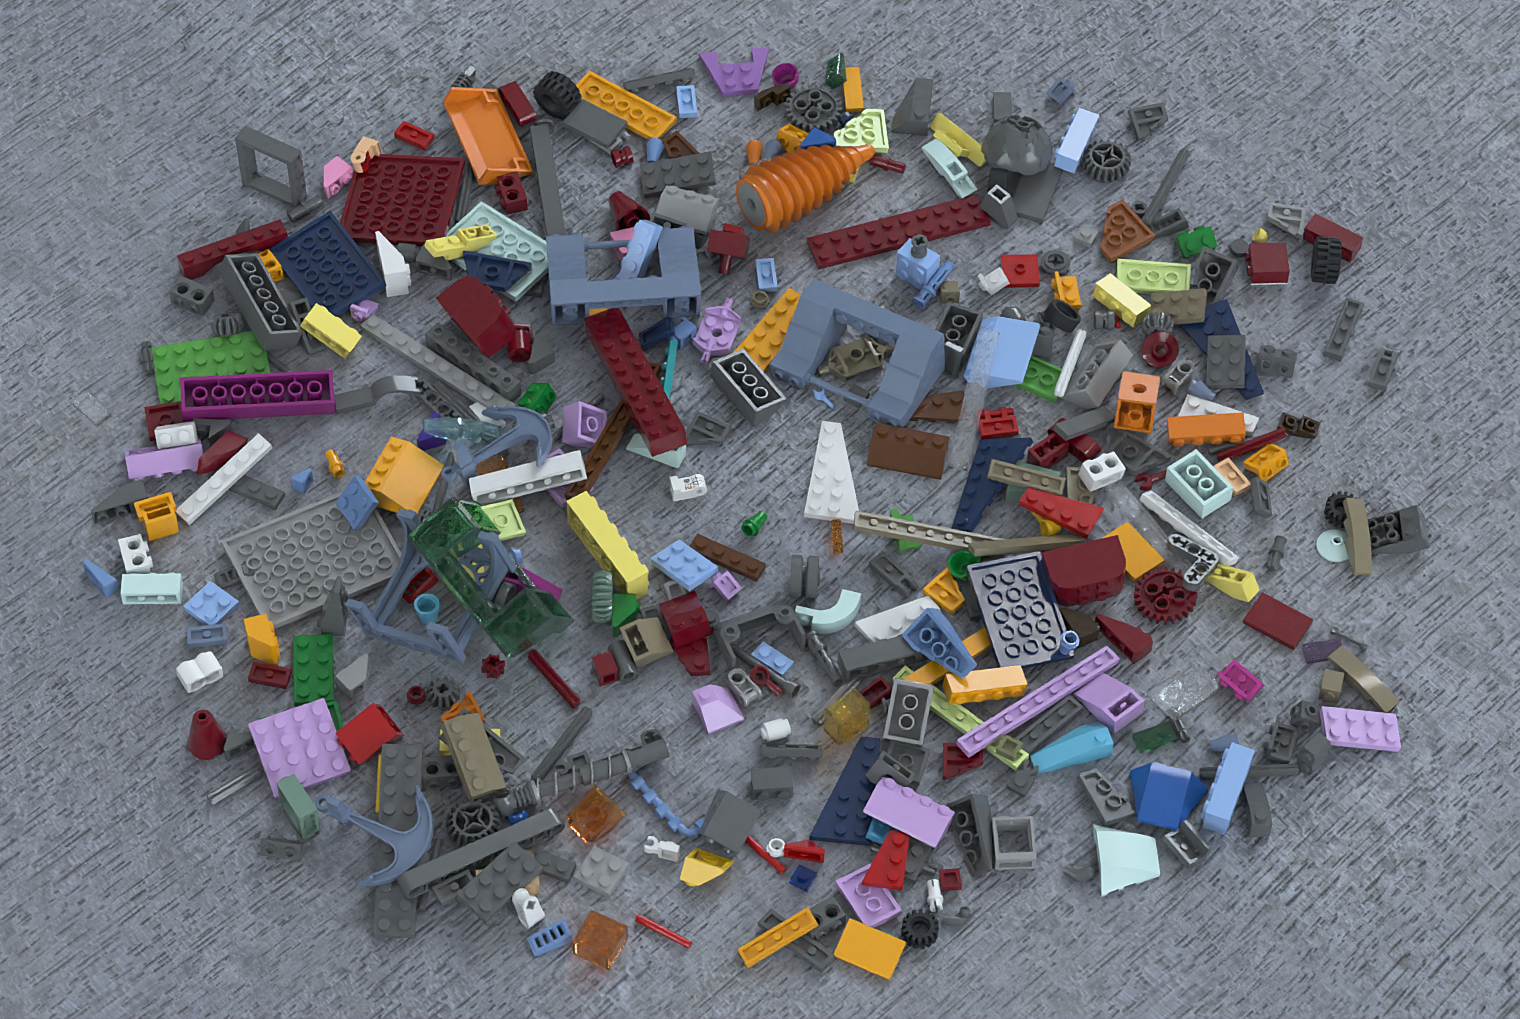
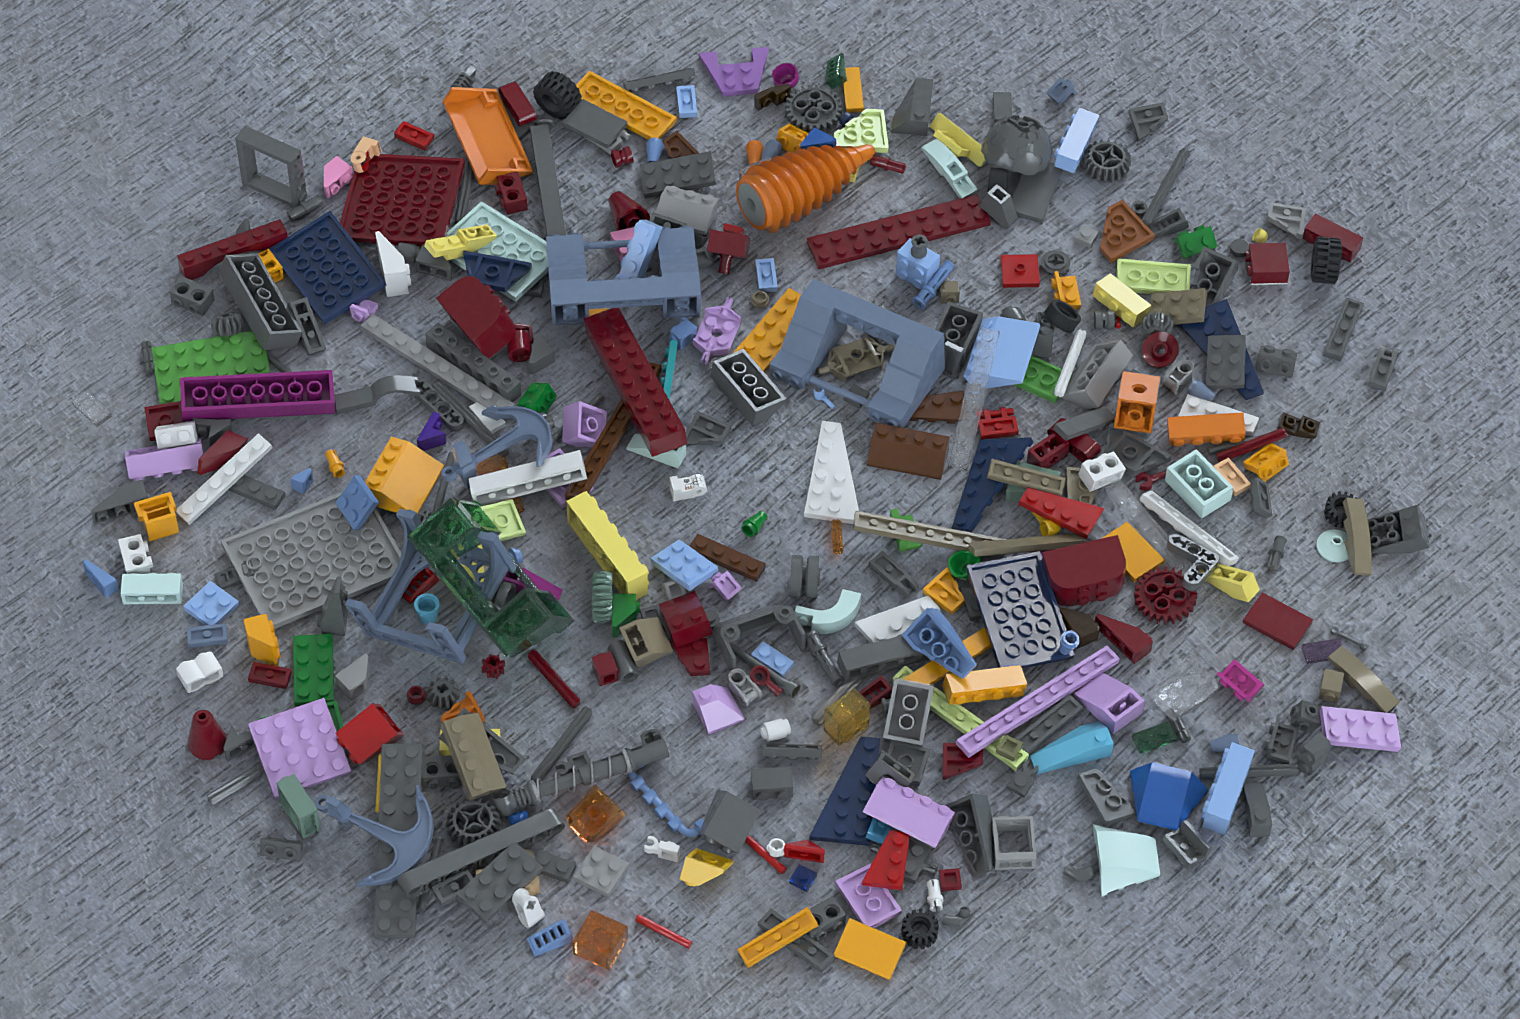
light yellow brick [300,303,362,359] -> none
clear light blue slope [423,417,502,443] -> none
dark blue tile [639,316,675,351] -> none
white bracket [978,267,1010,295] -> none

